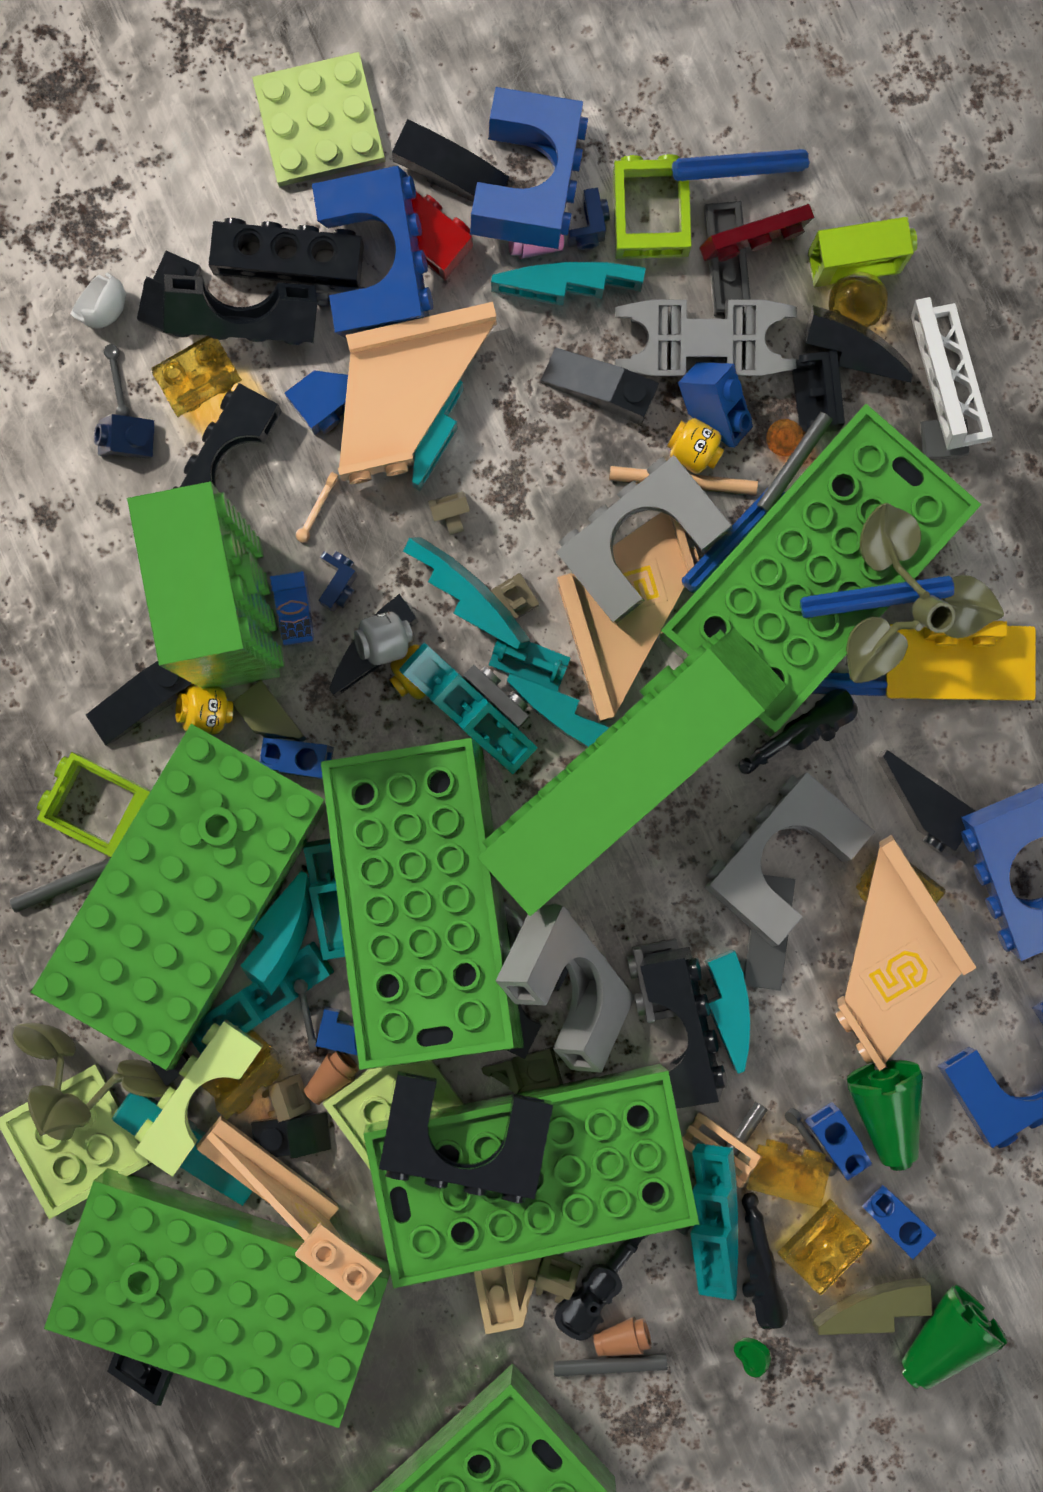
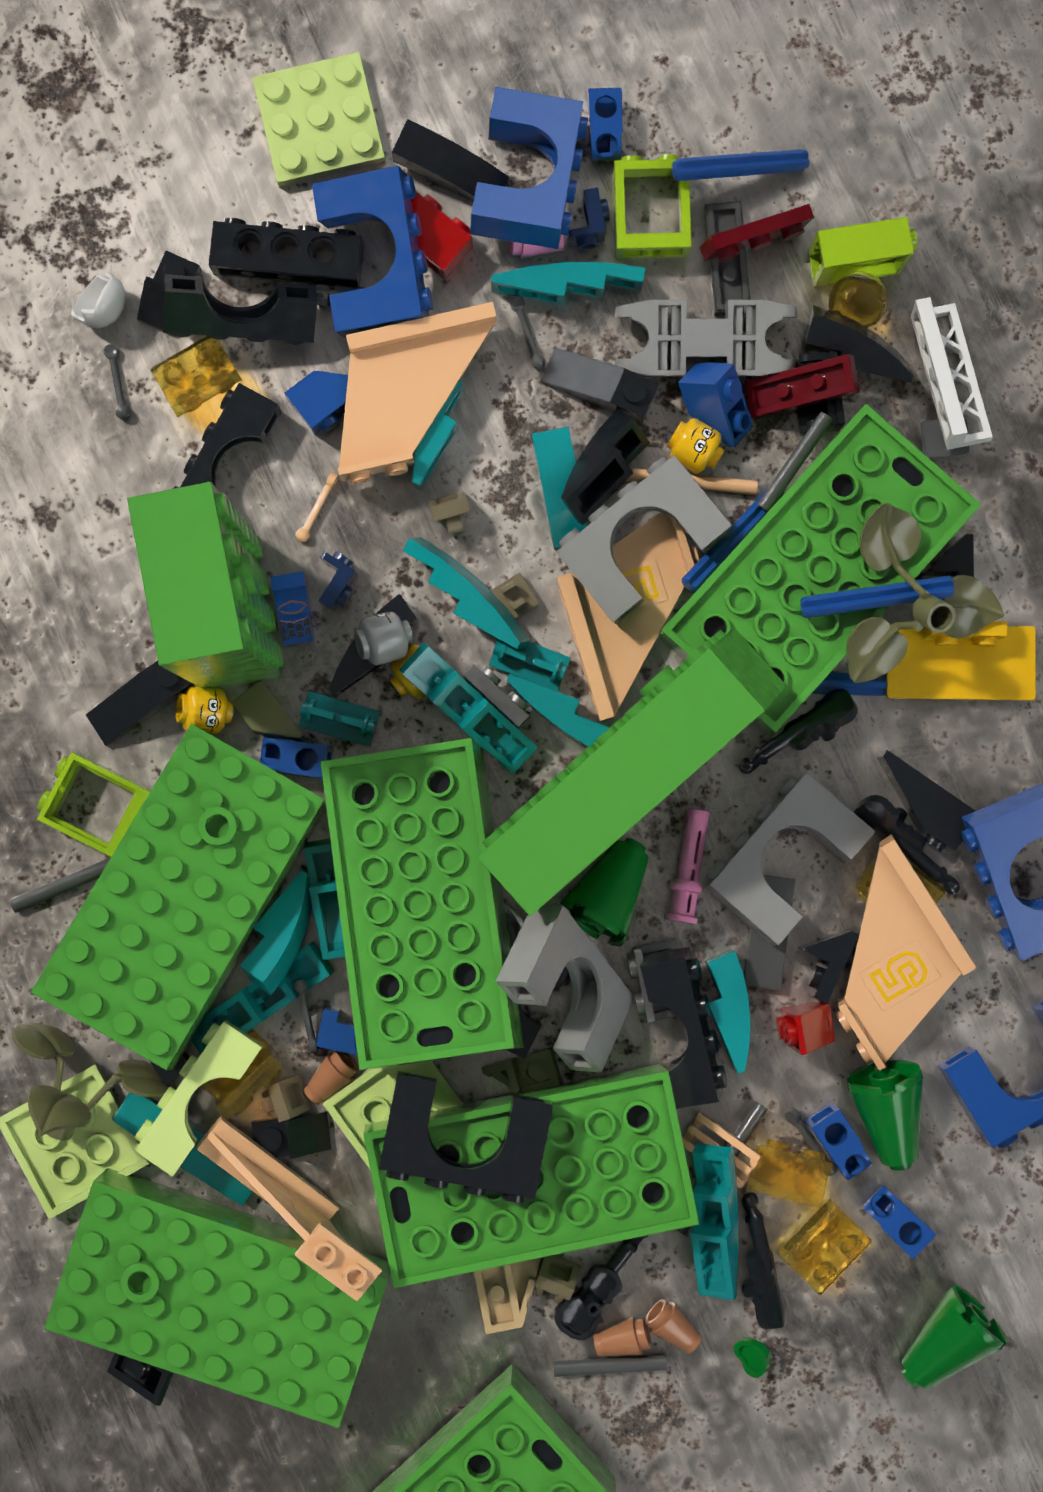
dark blue bracket [94,414,154,459] -> none
clear orange tile [766,419,805,457] -> none
olive slope [813,1277,932,1335] -> none
none -> teal hinge [298,691,380,747]
none -> dark grey hinge [510,296,545,369]
none -> teal slope [531,426,587,550]
none -> green cone [559,838,649,946]
none -> black slope [561,410,650,525]
none -> blue leg [587,88,623,161]
none -> nougat cone [645,1299,702,1354]
none -> bright pink pin [664,809,710,924]
none -> dark red plate [745,354,860,419]
none -> red slope [776,1001,836,1055]
none -> black slope [798,930,859,1003]
none -> black piece [854,795,960,895]
none -> black slope [922,534,974,578]

